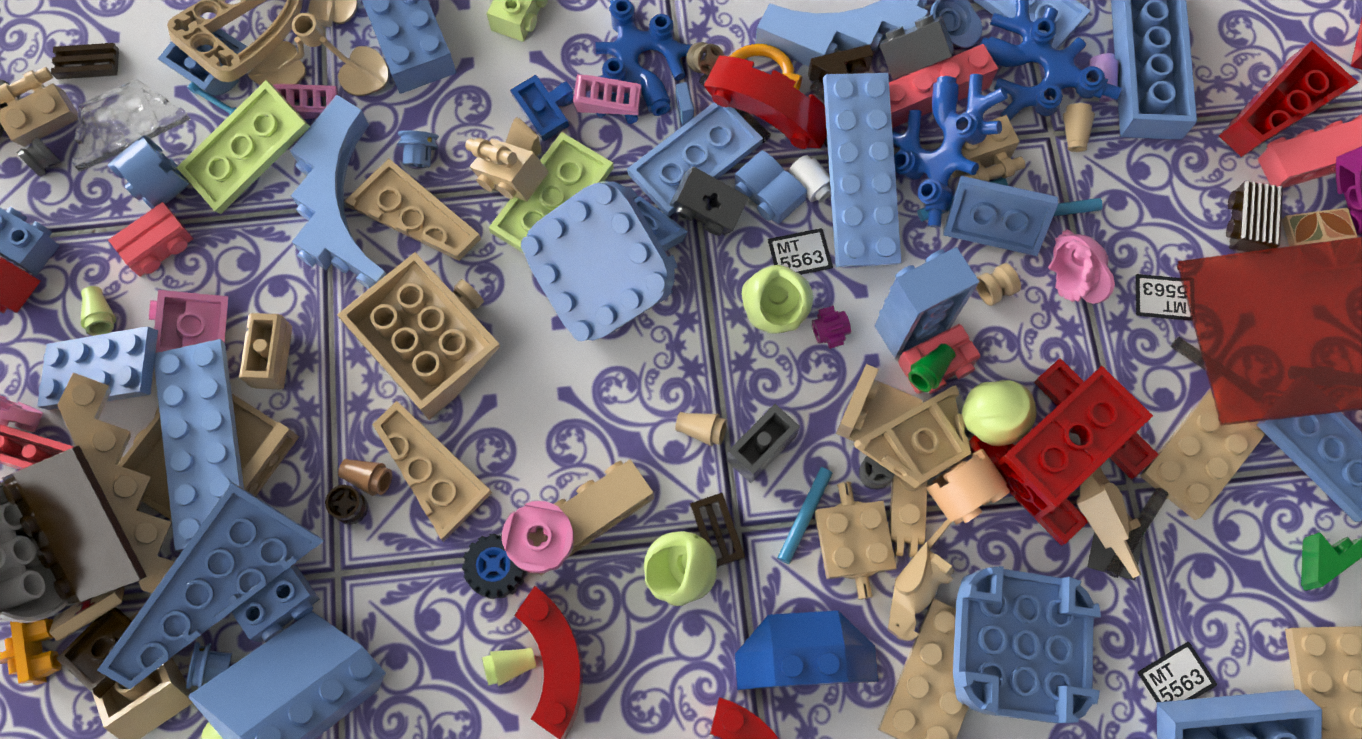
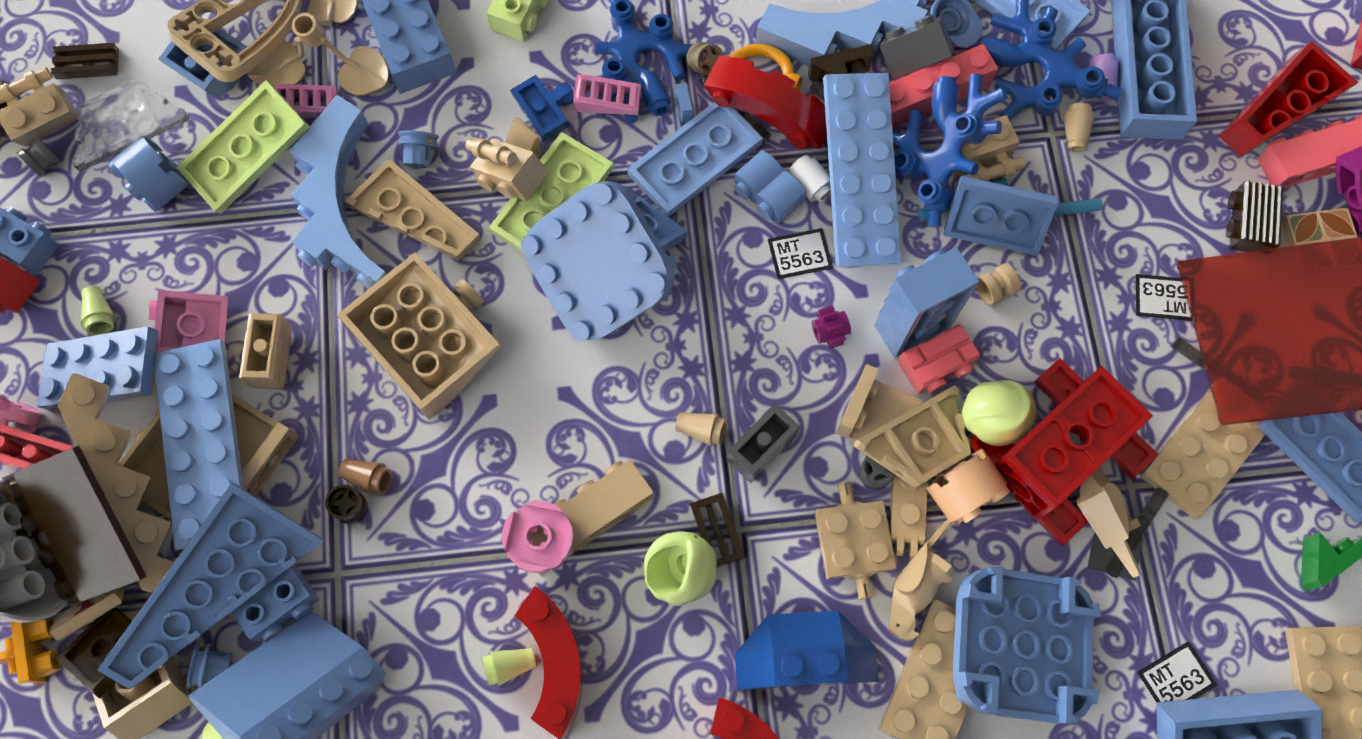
coral brick [108,202,194,277] -> none
dark azure hinge [187,82,237,116] -> none
tan wing [372,401,492,542] -> none
black wheel [462,534,527,599] -> none
dark grey brick [669,166,749,236] -> none
yellowish green piece [742,265,813,334] -> none
dark azure bar [777,467,833,564] -> none
green cone [908,343,956,392] -> none
bright pink hair [1048,229,1115,304] -> none

